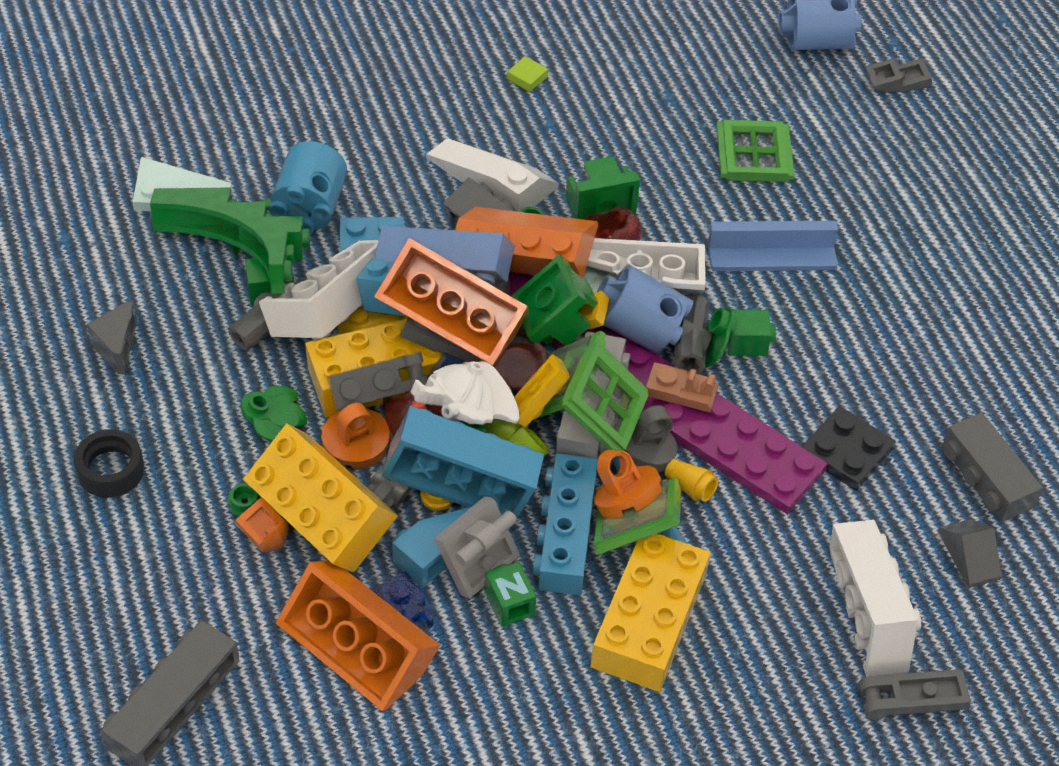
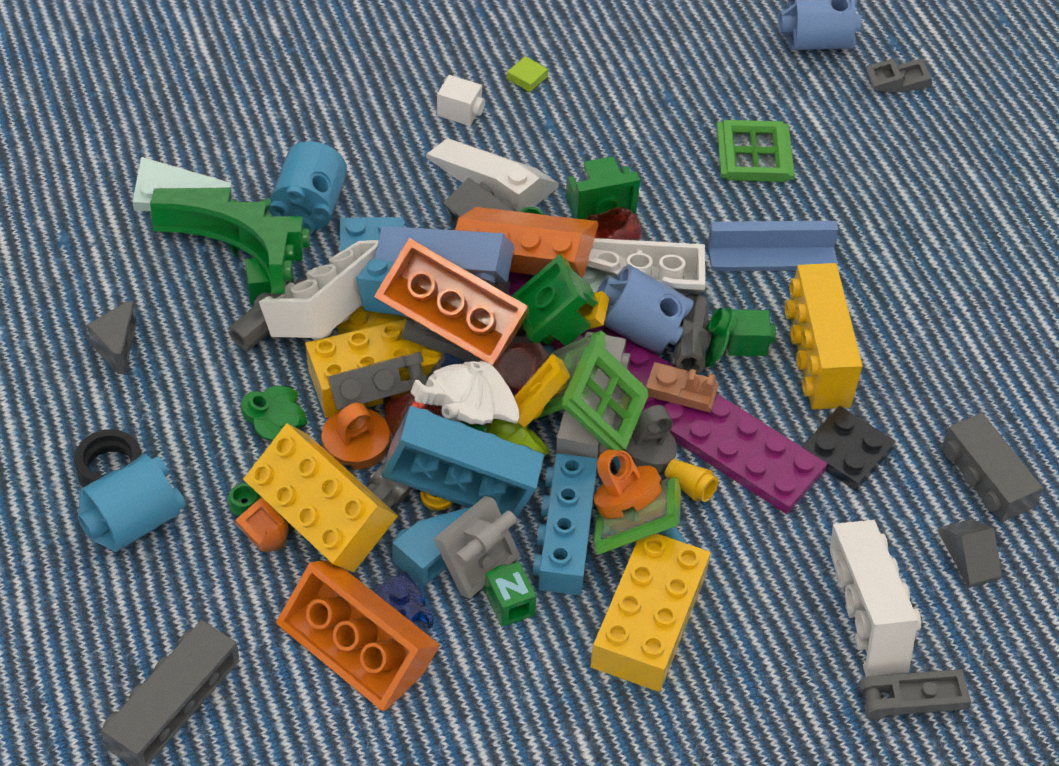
none -> dark azure cylinder [78,454,186,552]
none -> white brick [437,75,485,126]
none -> yellow brick [785,263,863,410]

